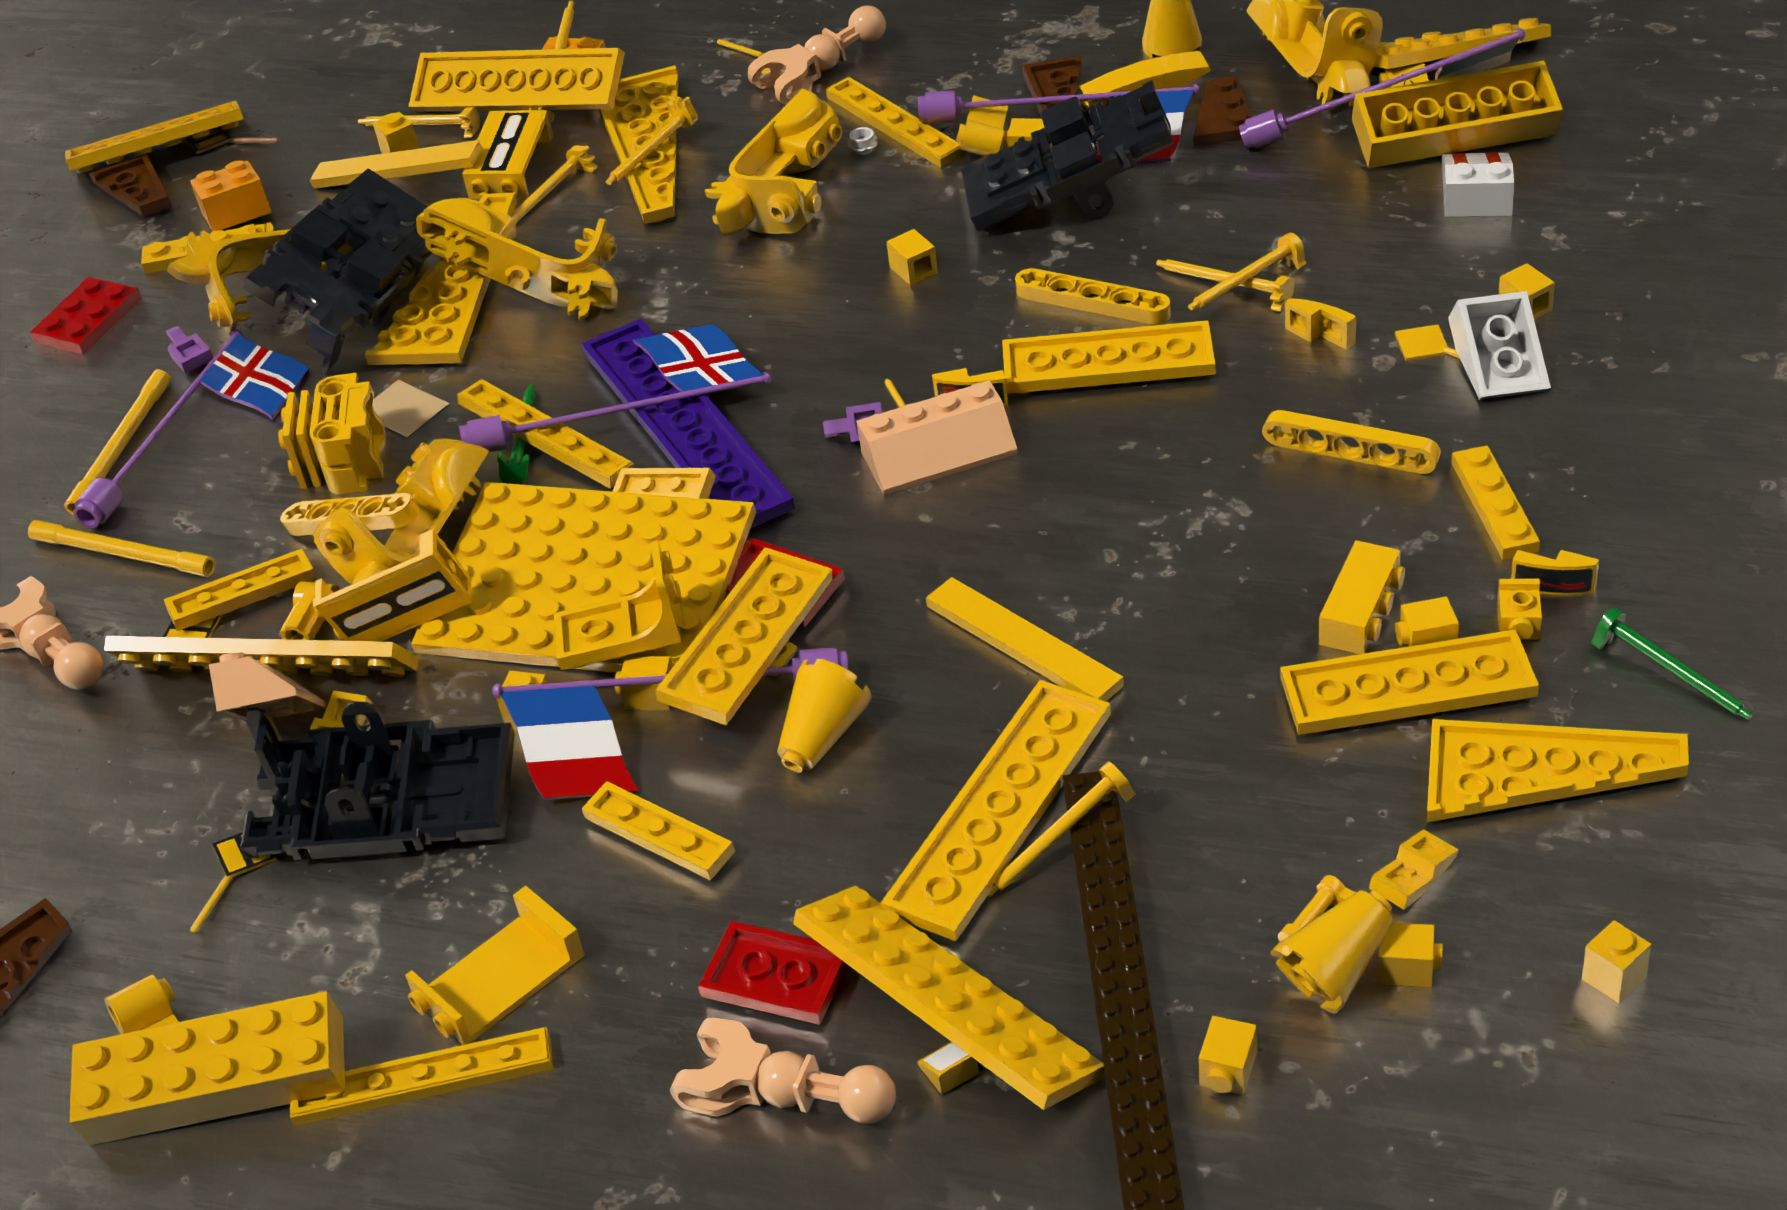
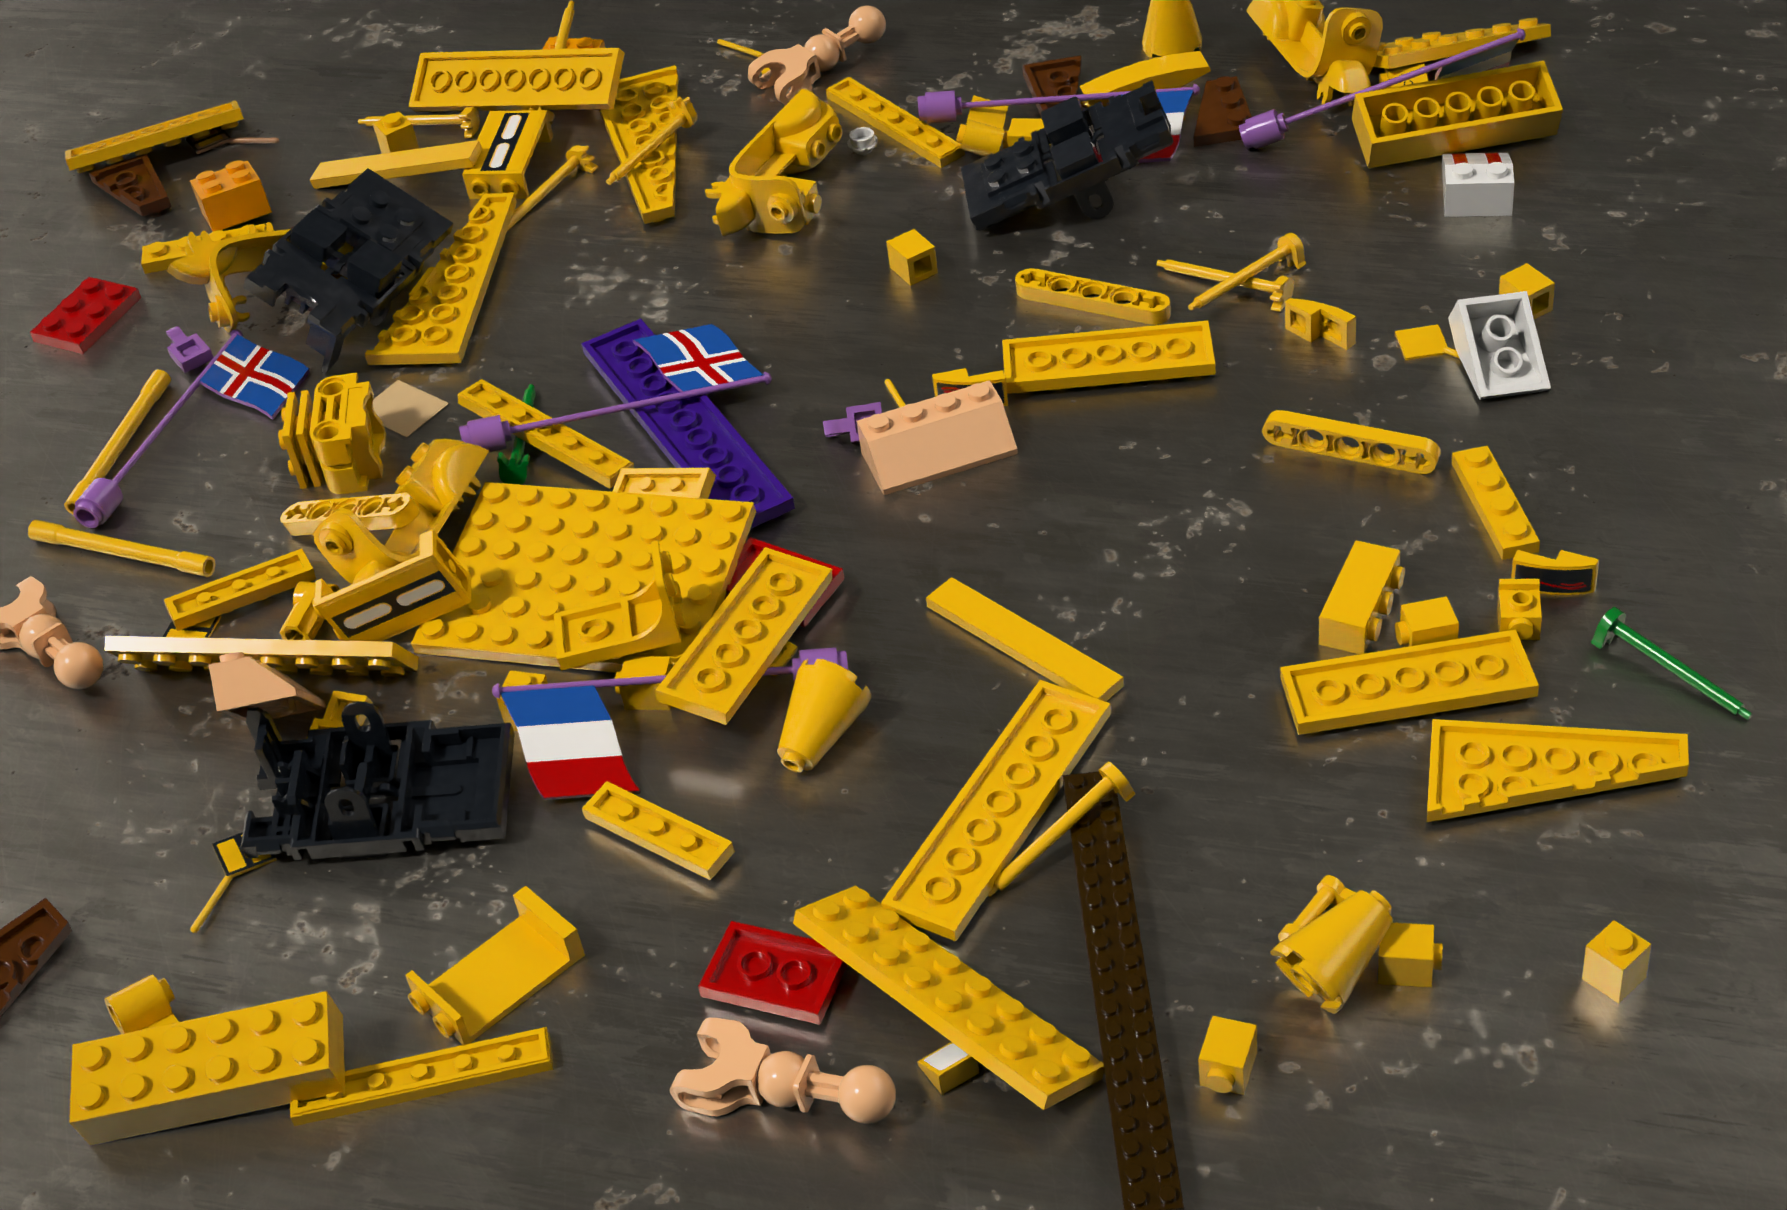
yellow piece [416,198,618,320] -> none
yellow slope [1369,829,1459,910] -> none

